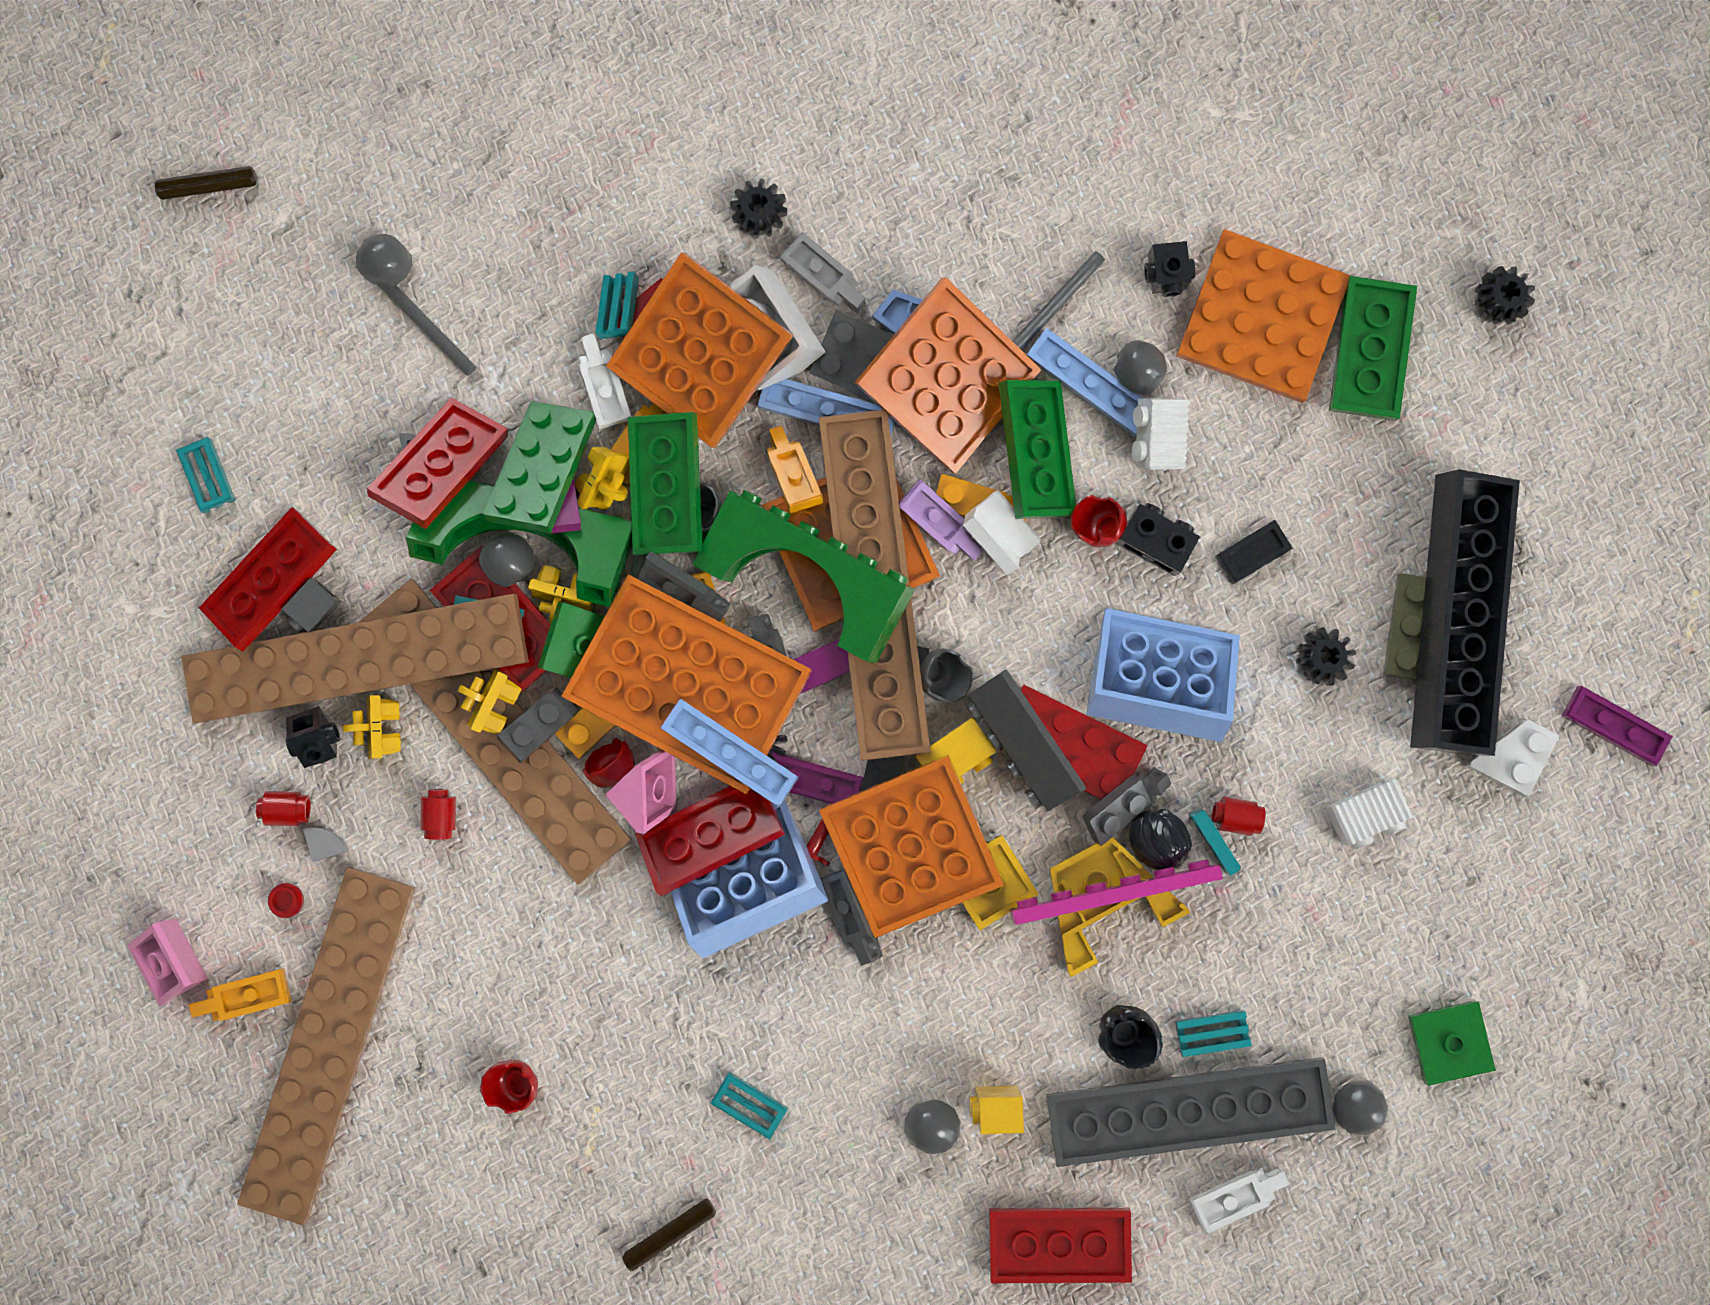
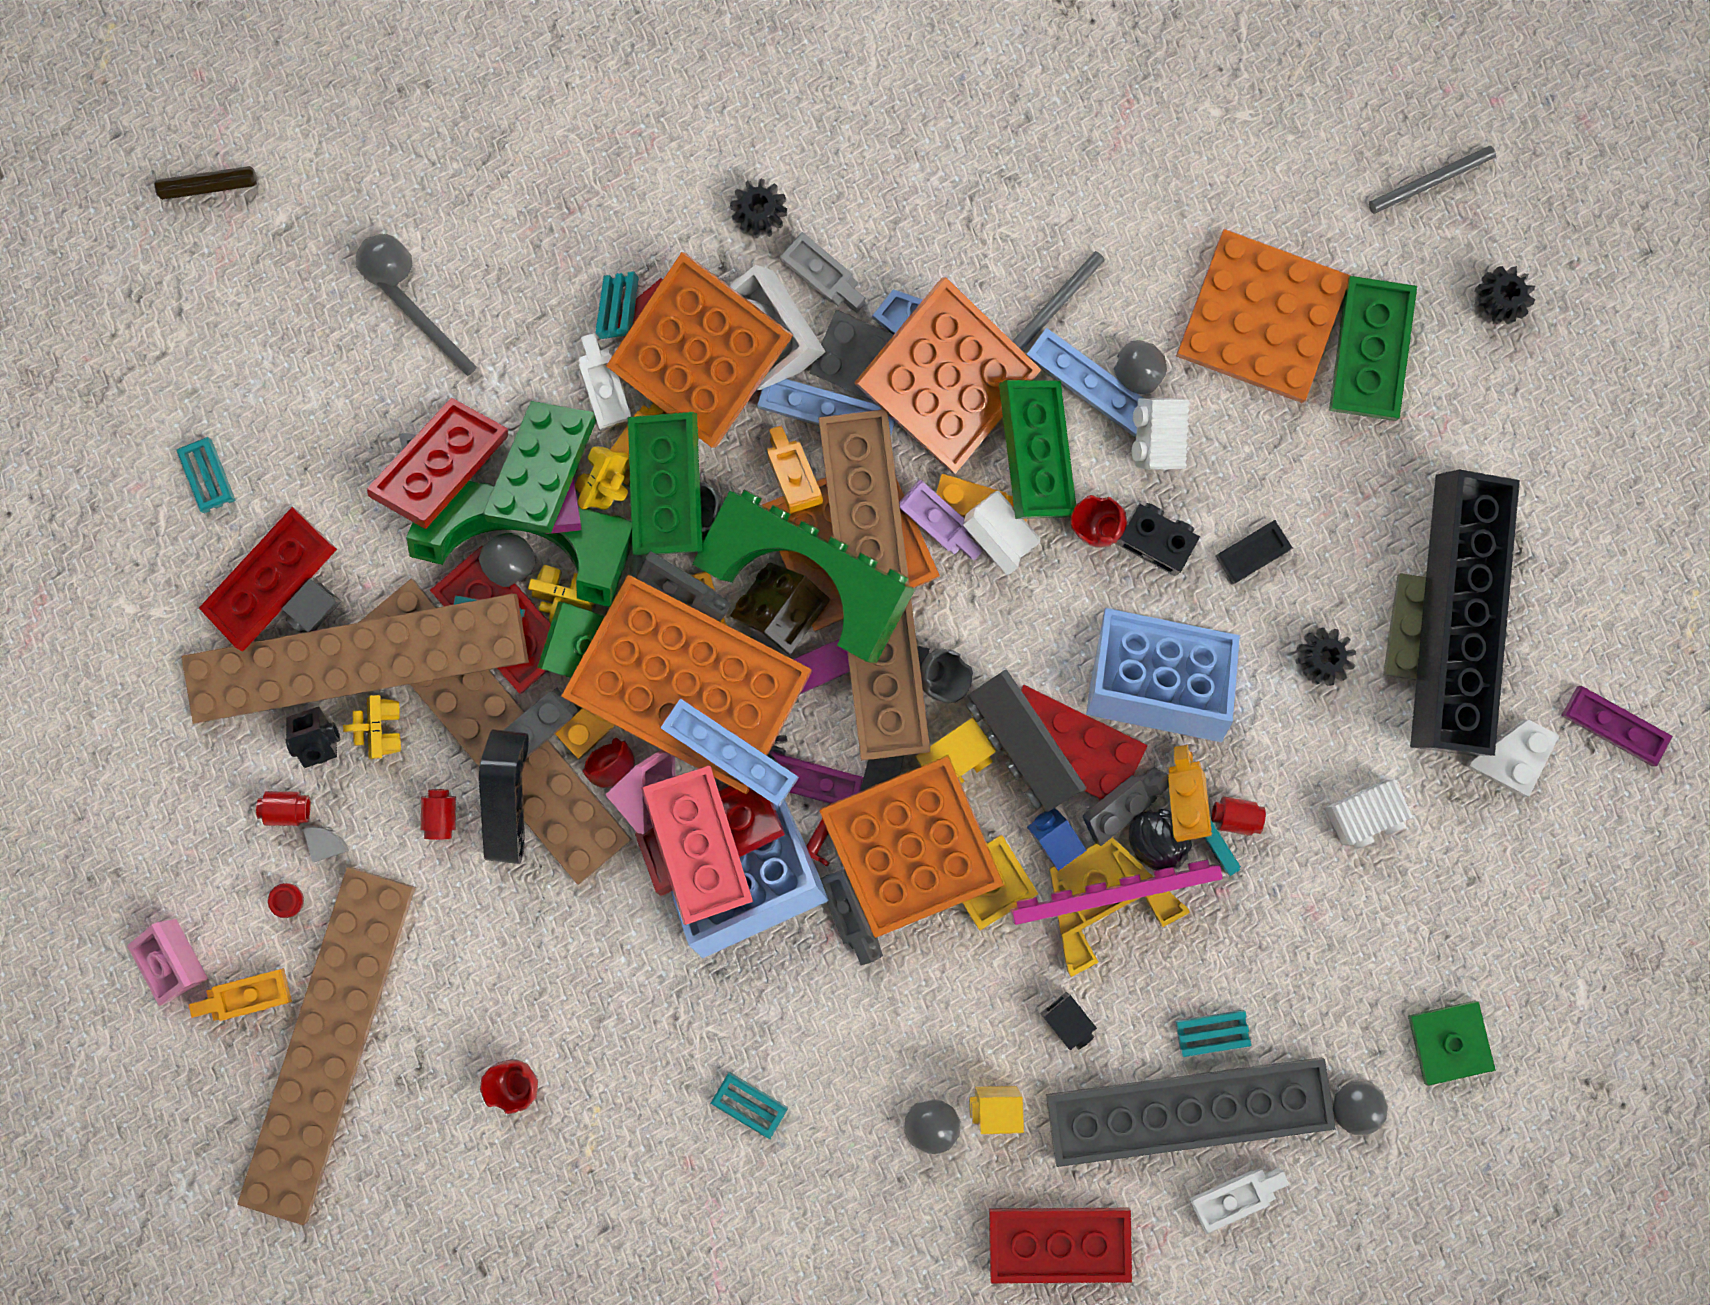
yellow hips [457,669,521,734] -> none
dark brown axle [622,1198,716,1271] -> none
black hair [1098,1005,1163,1069] -> none
black brick [1144,241,1195,297] -> none
none -> black beam [479,729,529,864]
none -> coral plate [640,765,753,925]
none -> dark brown bracket [730,562,831,655]
none -> blue brick [1027,808,1087,871]
none -> black brick [1040,992,1097,1050]
none -> light orange hinge [1168,744,1212,842]
none -> dark grey bar [1369,145,1496,214]

